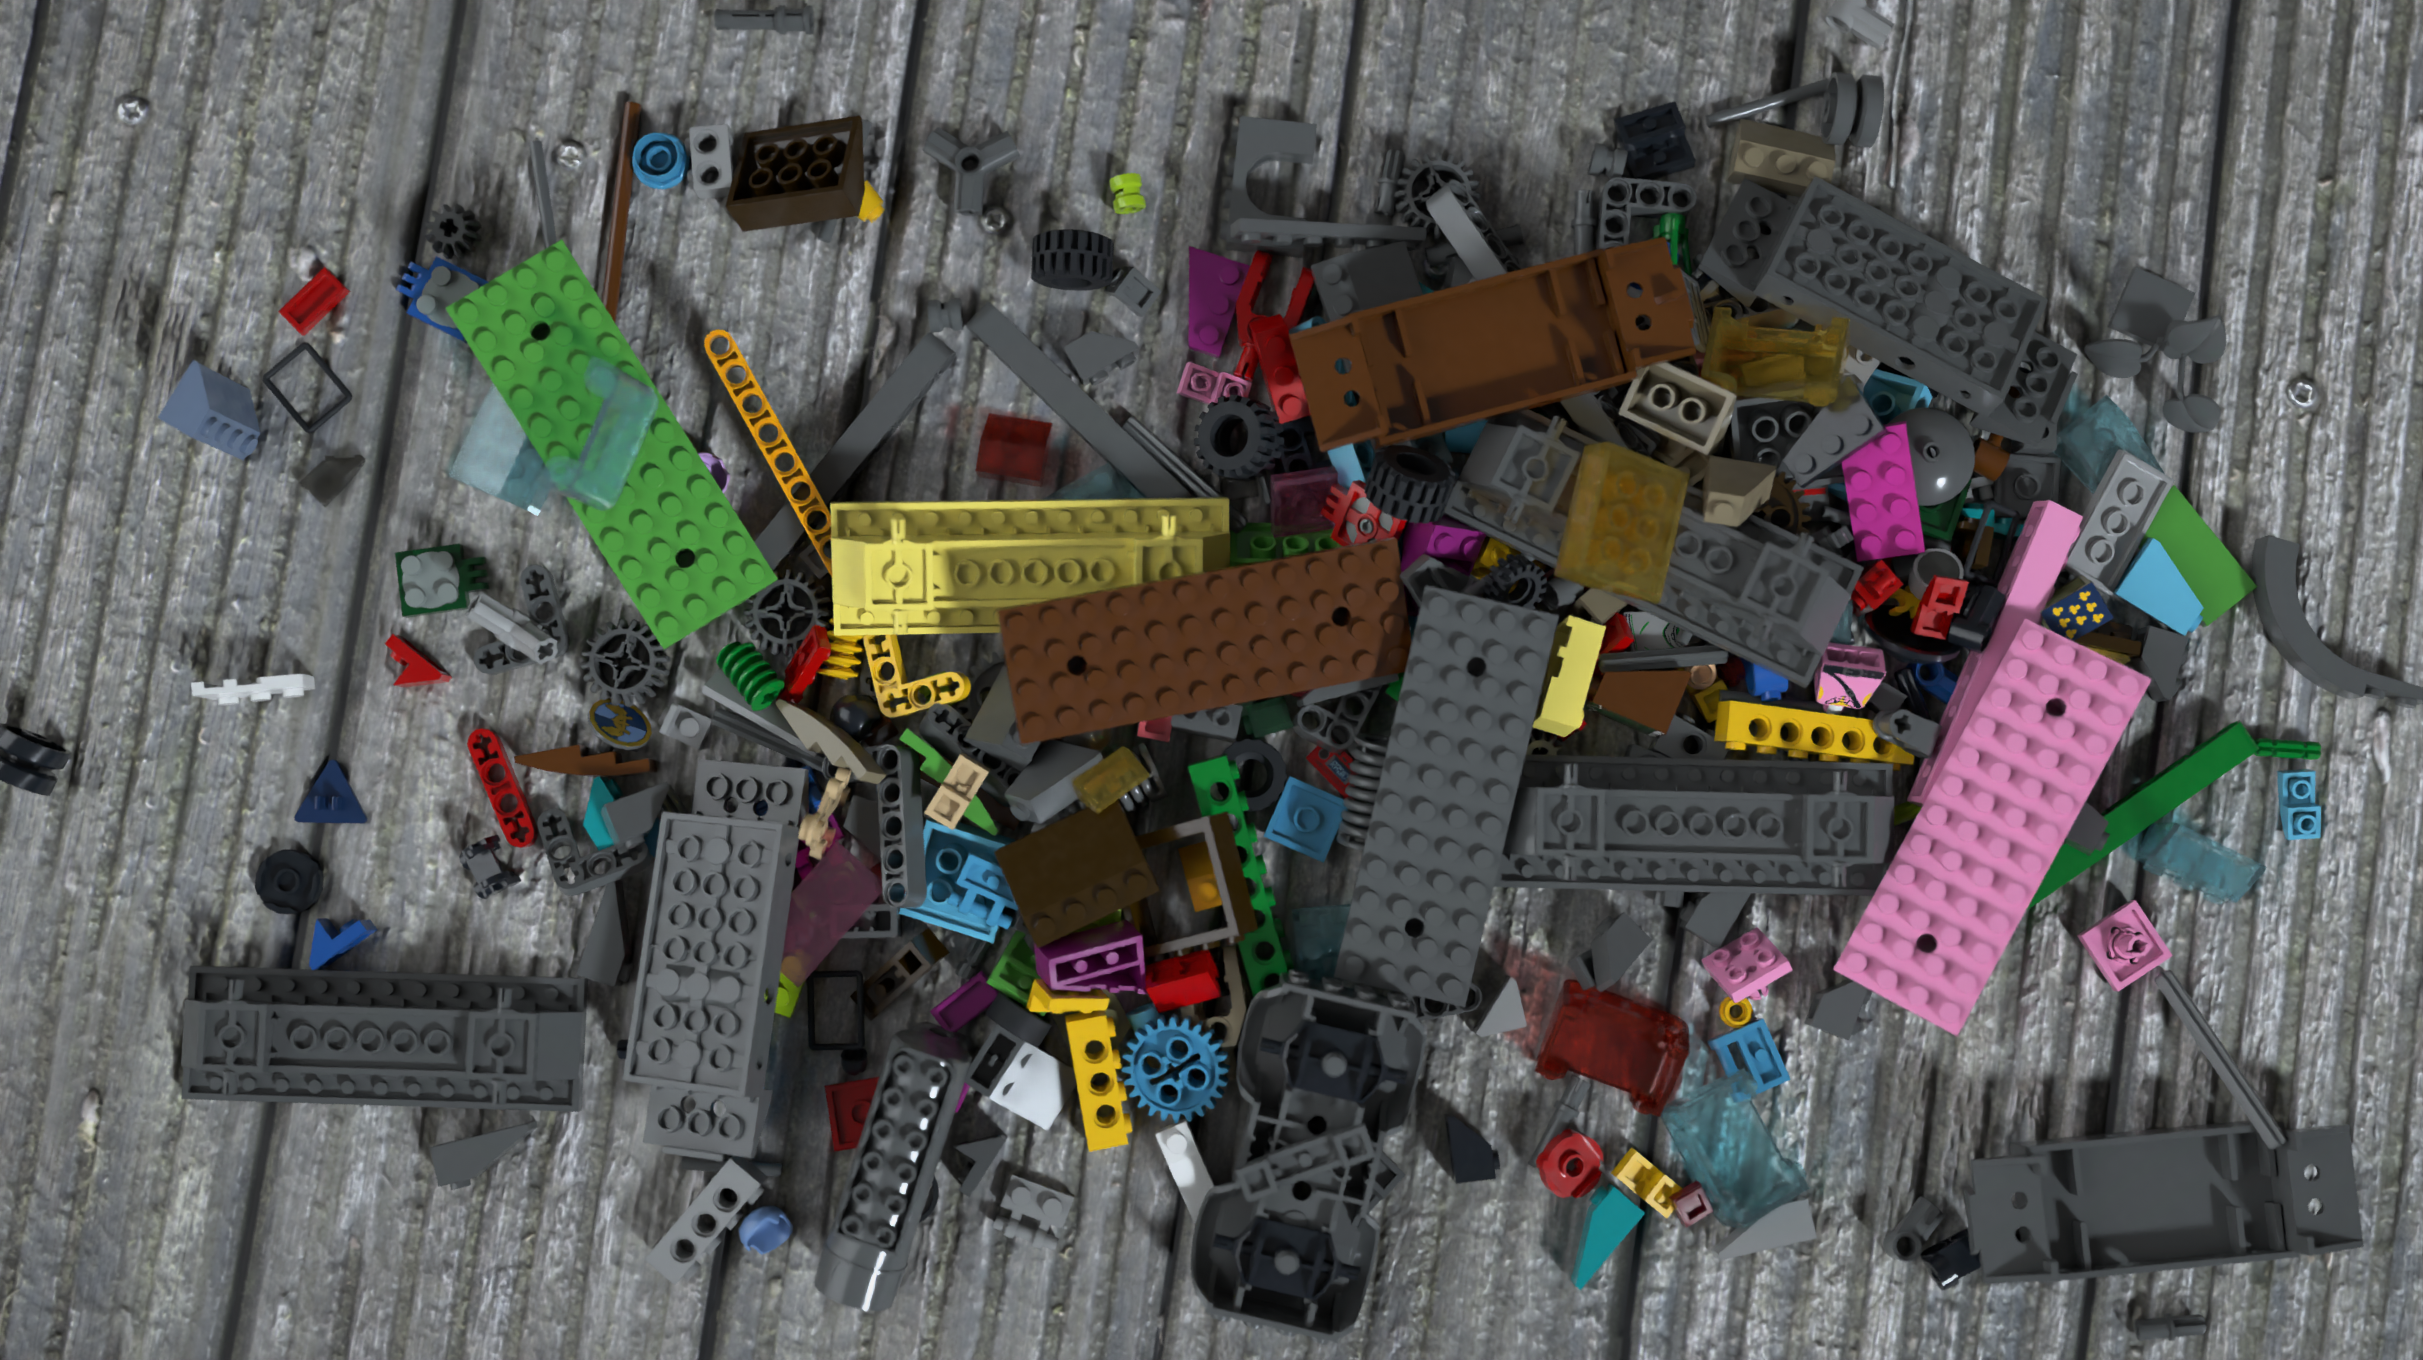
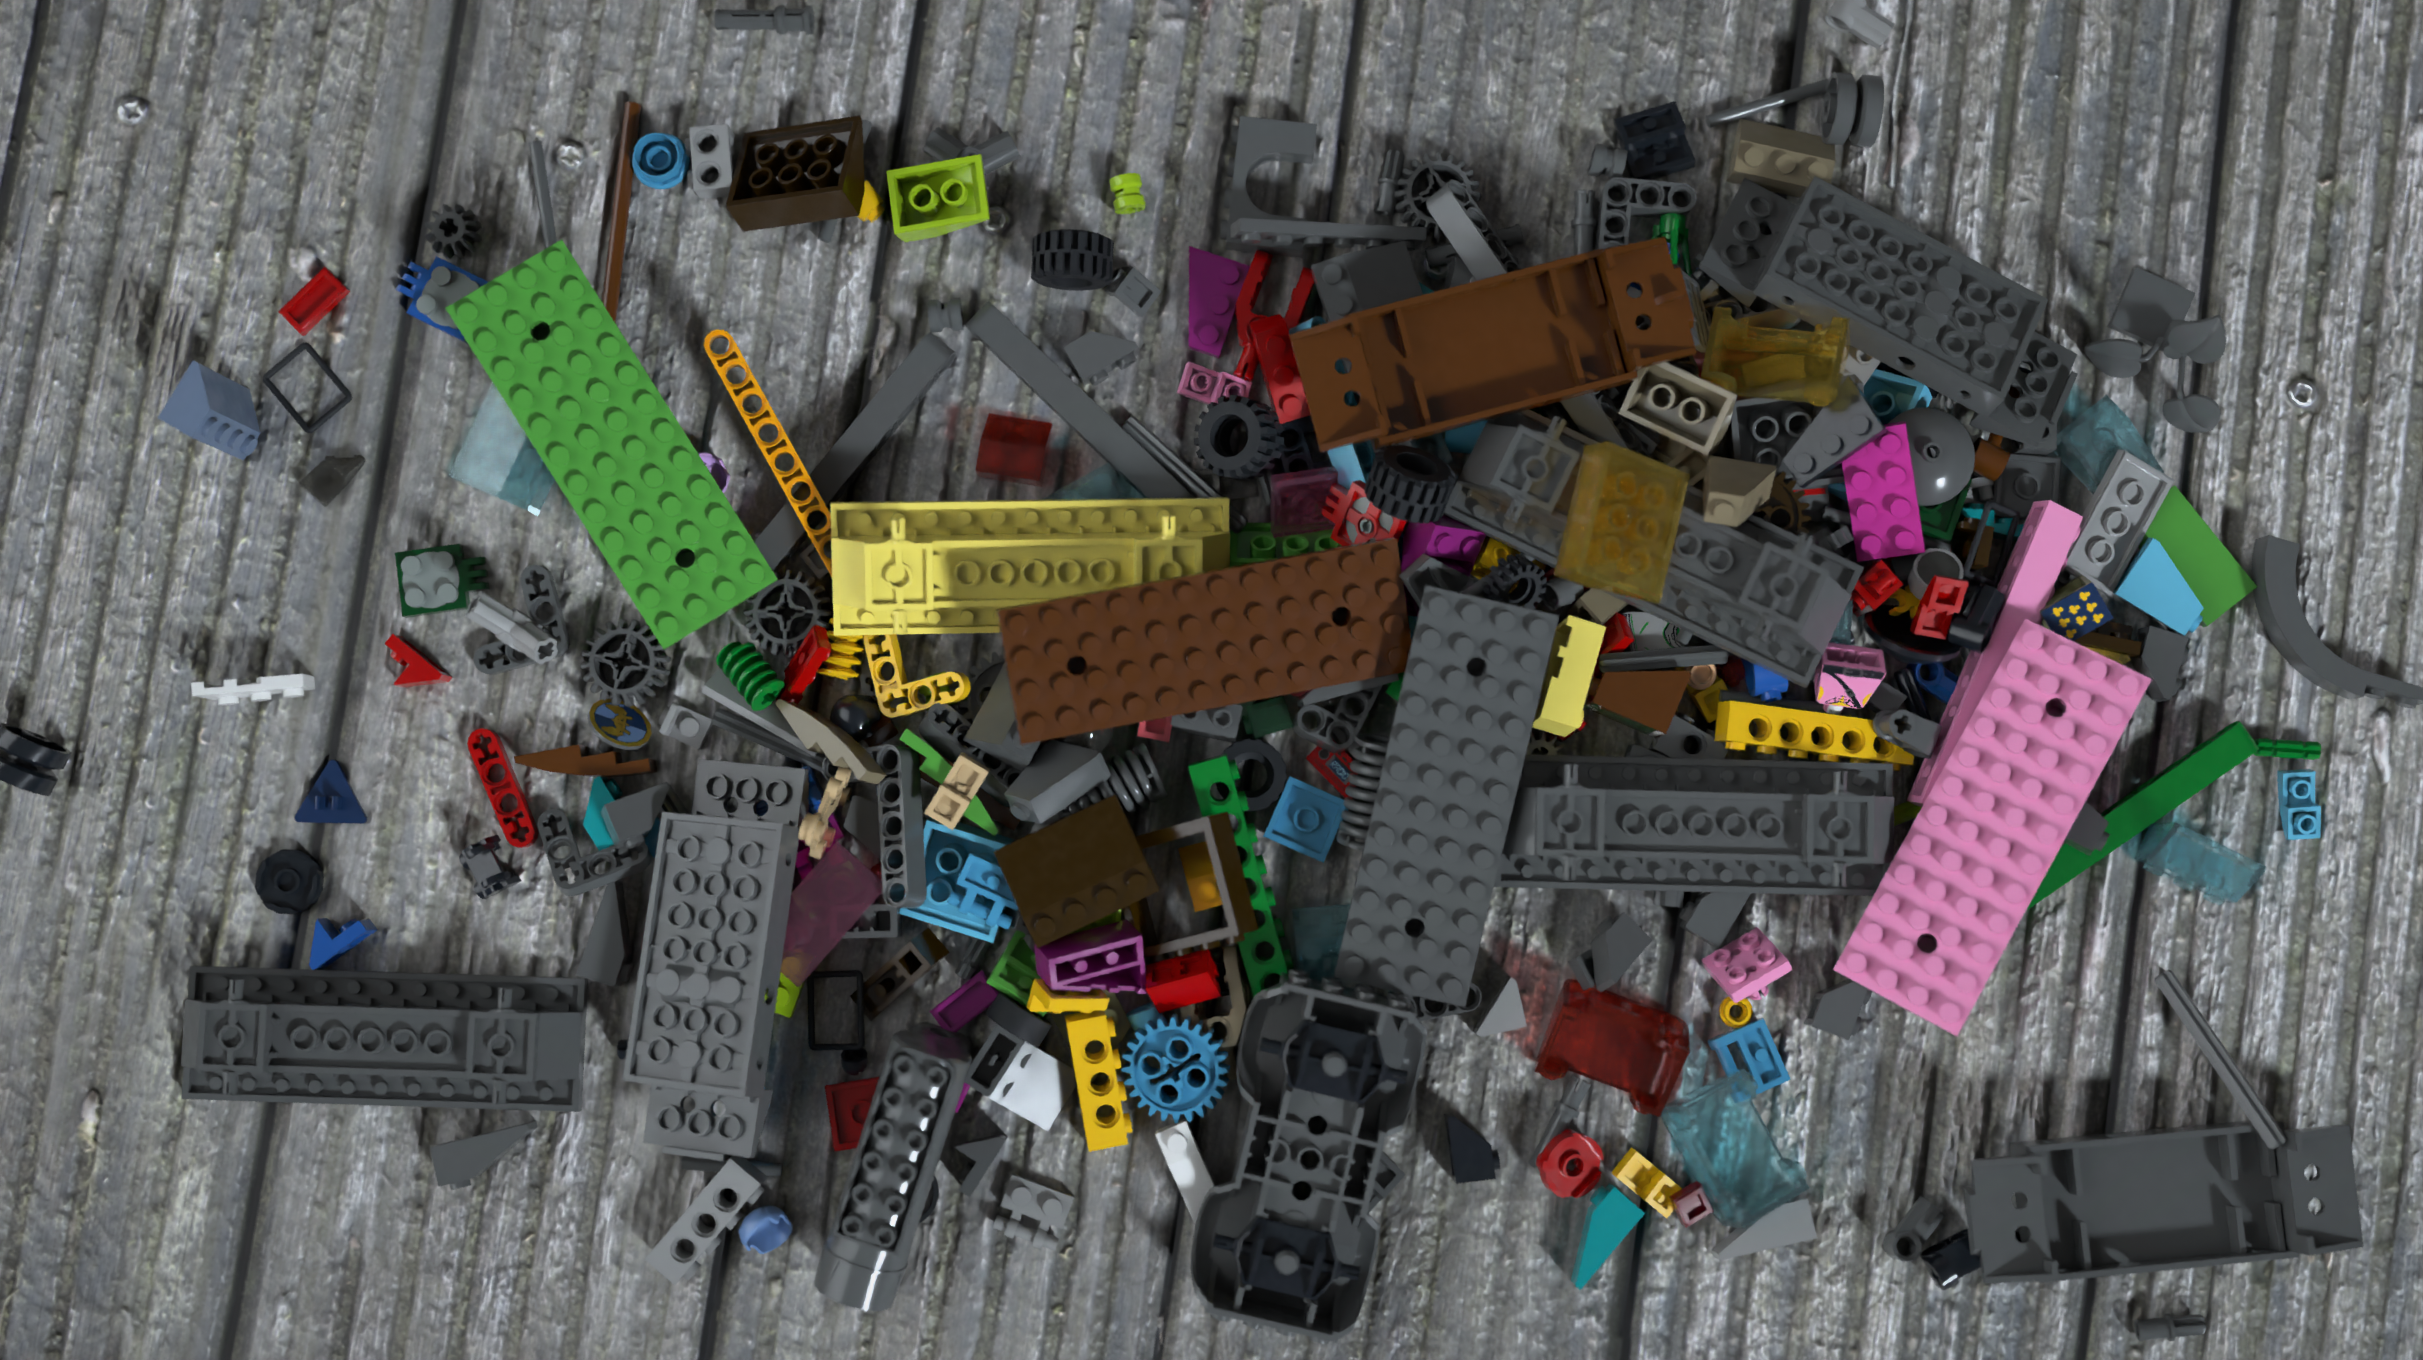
clear light blue windscreen [538,356,659,511] -> none
clear yellow slope [1073,746,1150,813] -> none
dark grey slope [1235,1123,1376,1203] -> none
bright pink plate [2077,900,2173,992] -> none
none -> lime slope [886,154,990,242]

